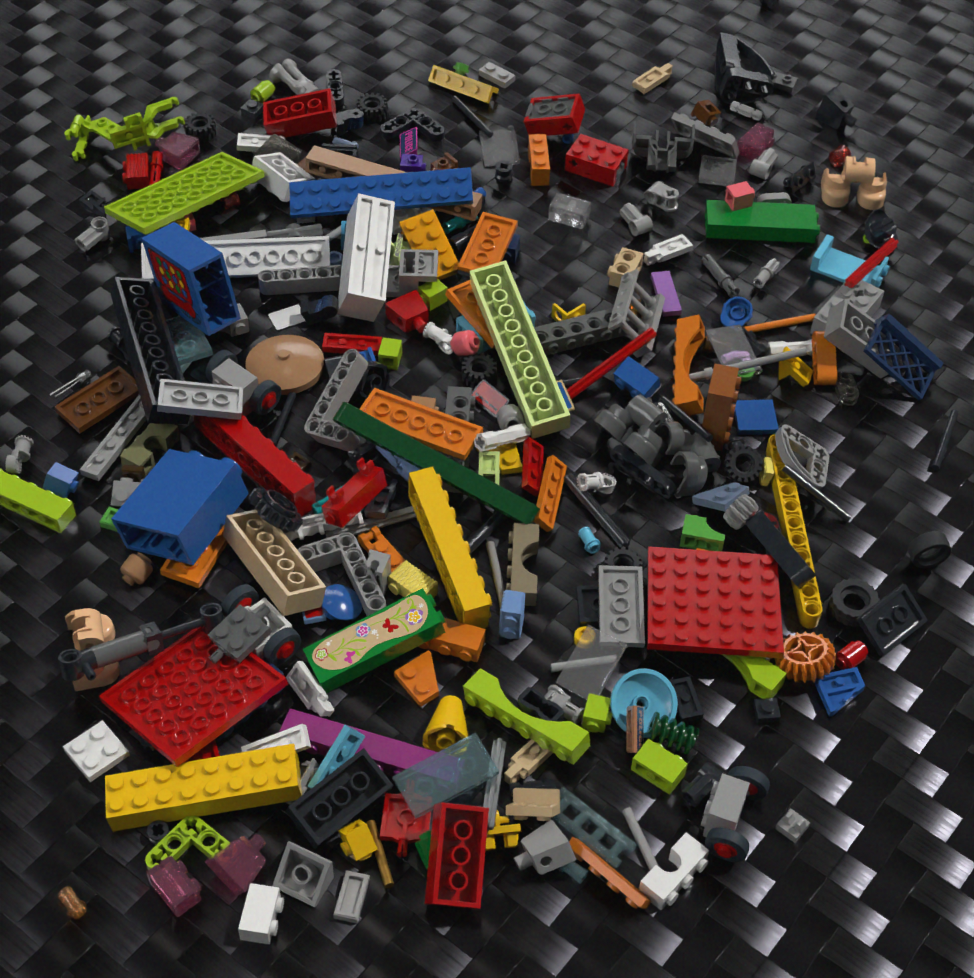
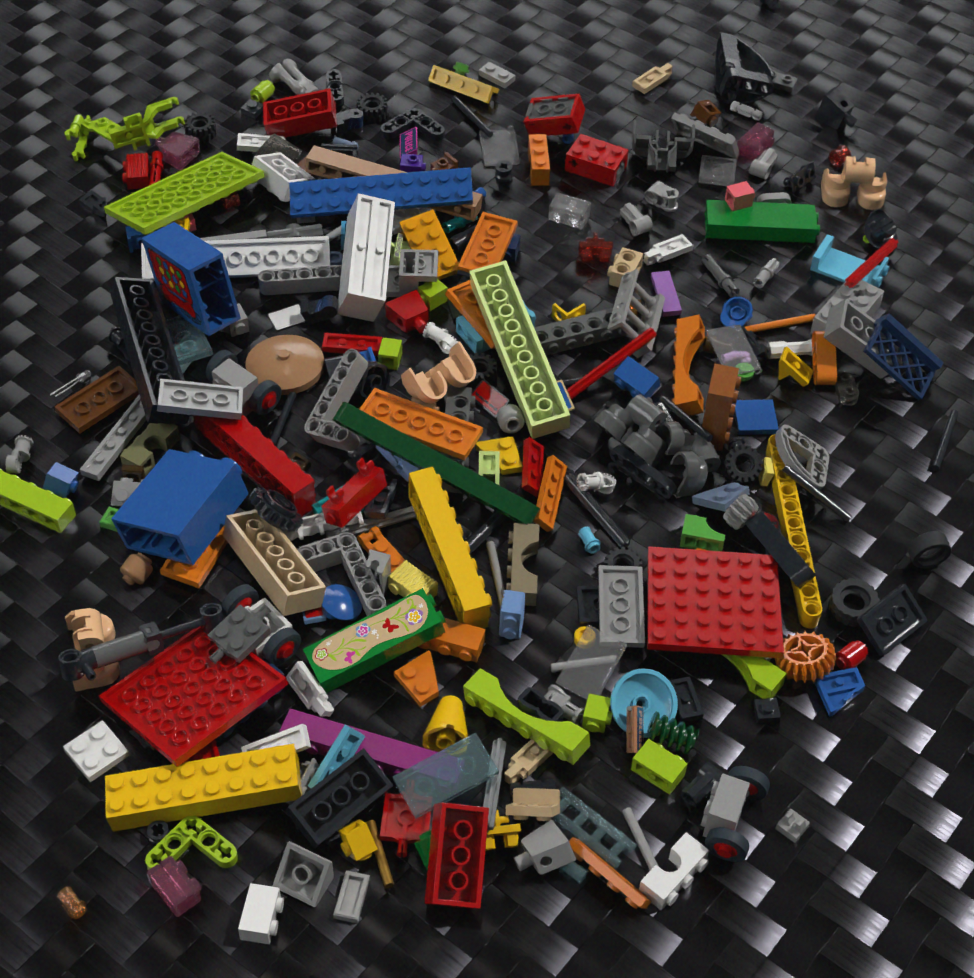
light grey piece [75,217,111,252] -> none
clear pink torso [205,834,266,896] -> none
coral head [450,330,480,357] -> none
white axle [474,423,531,452] -> none
light grey bar [689,347,807,381] -> none
none -> light nougat piece [401,342,476,404]
none -> clear red hips [578,232,613,262]

